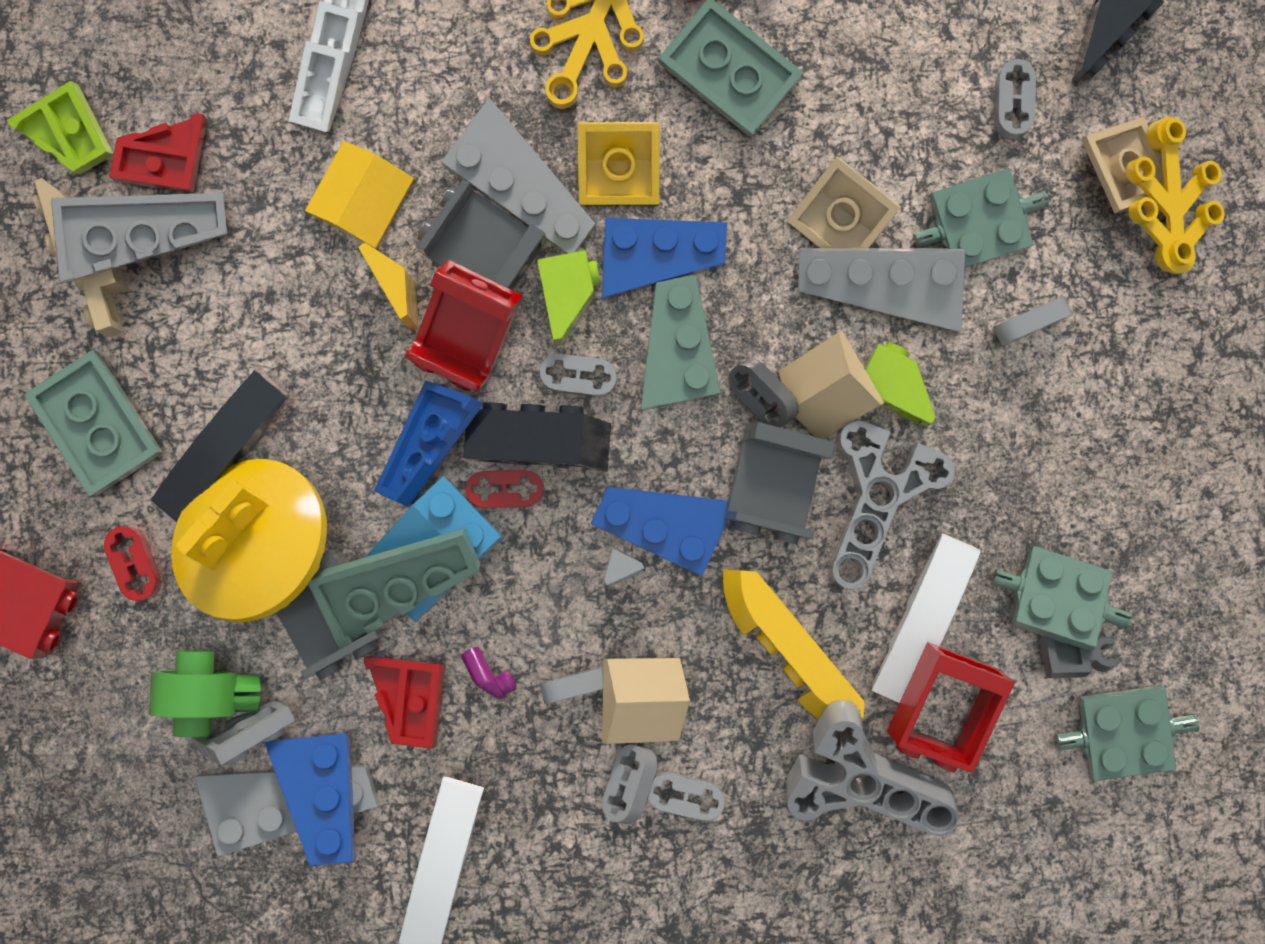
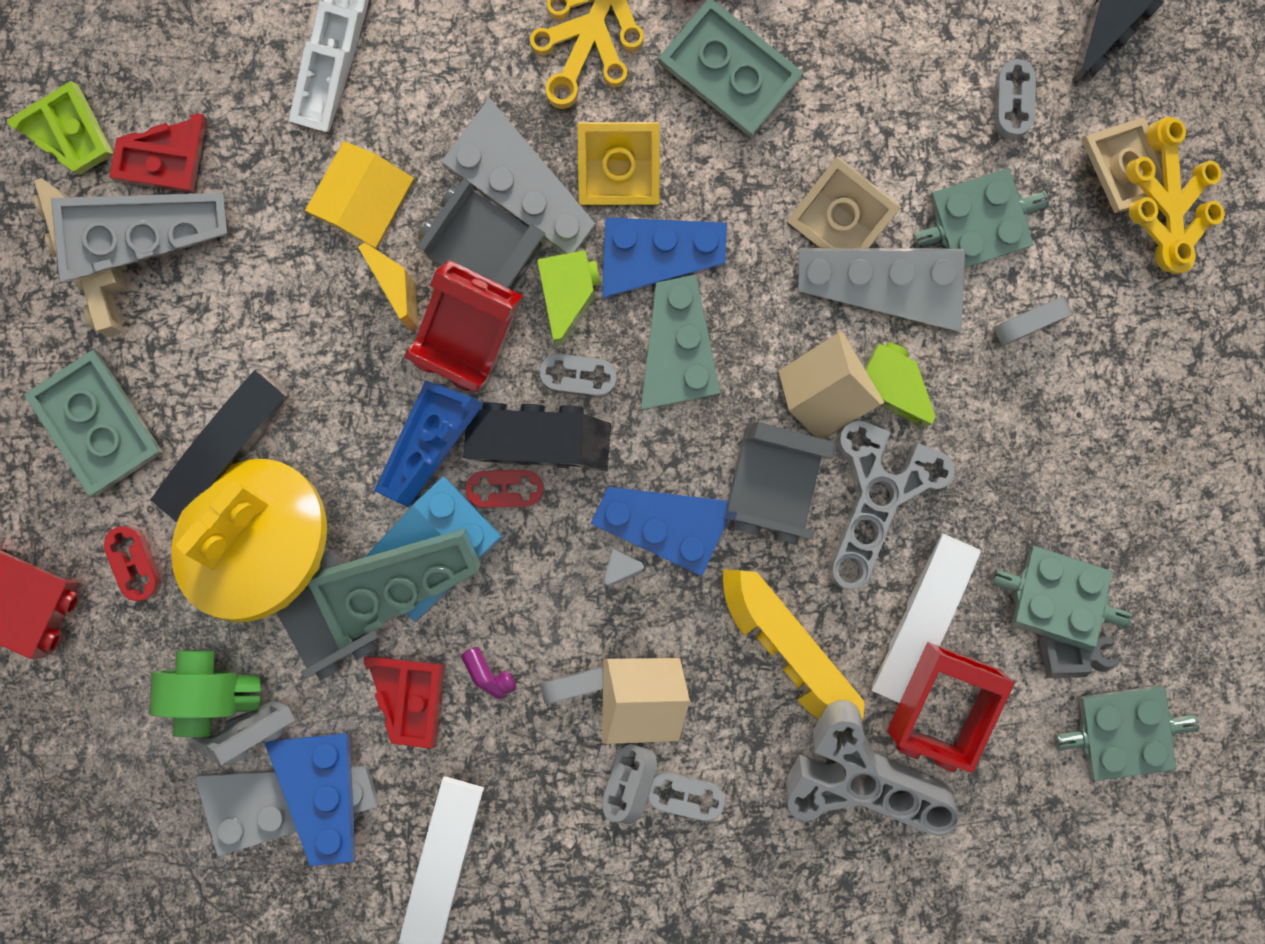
dark grey beam [729,359,799,428] -> none

